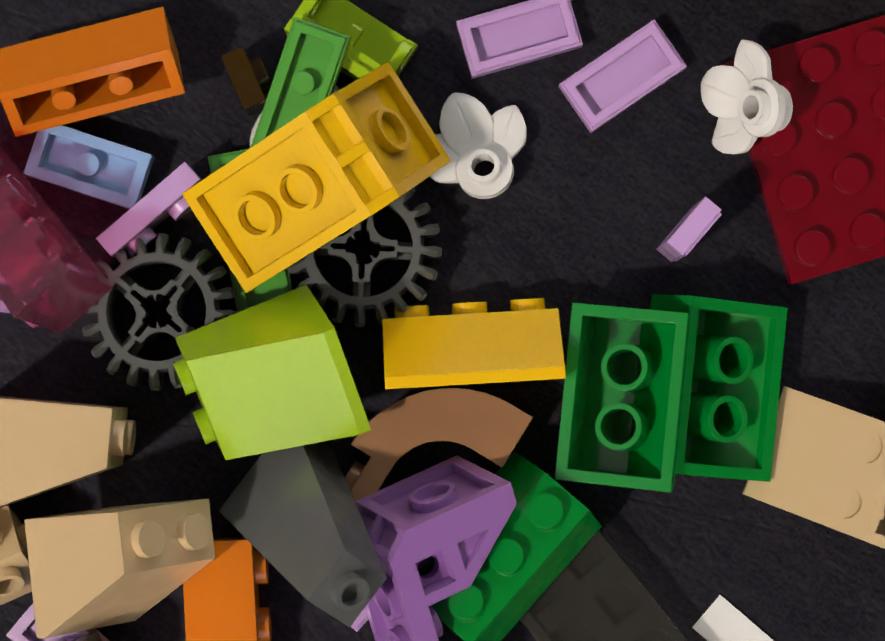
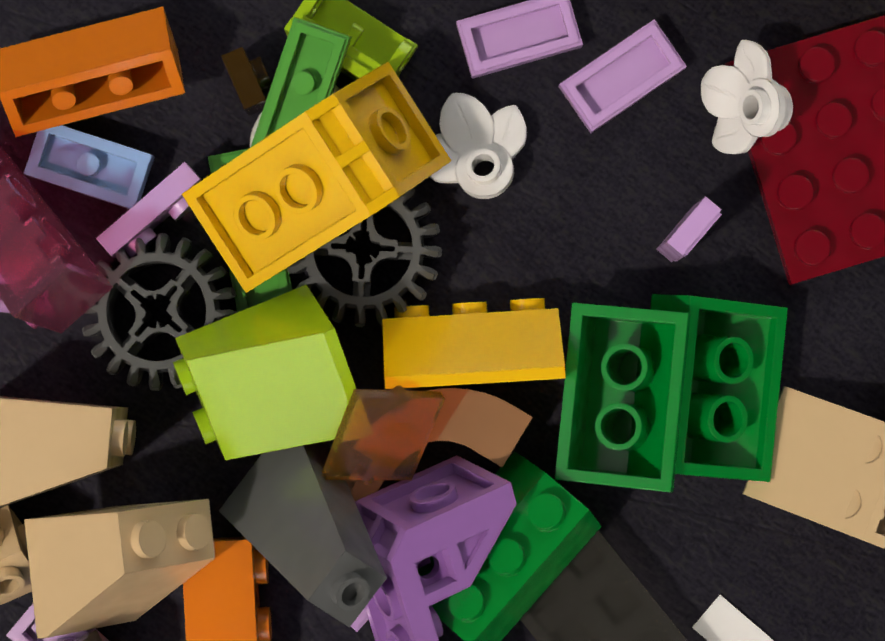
none -> clear orange piece [322,385,445,485]

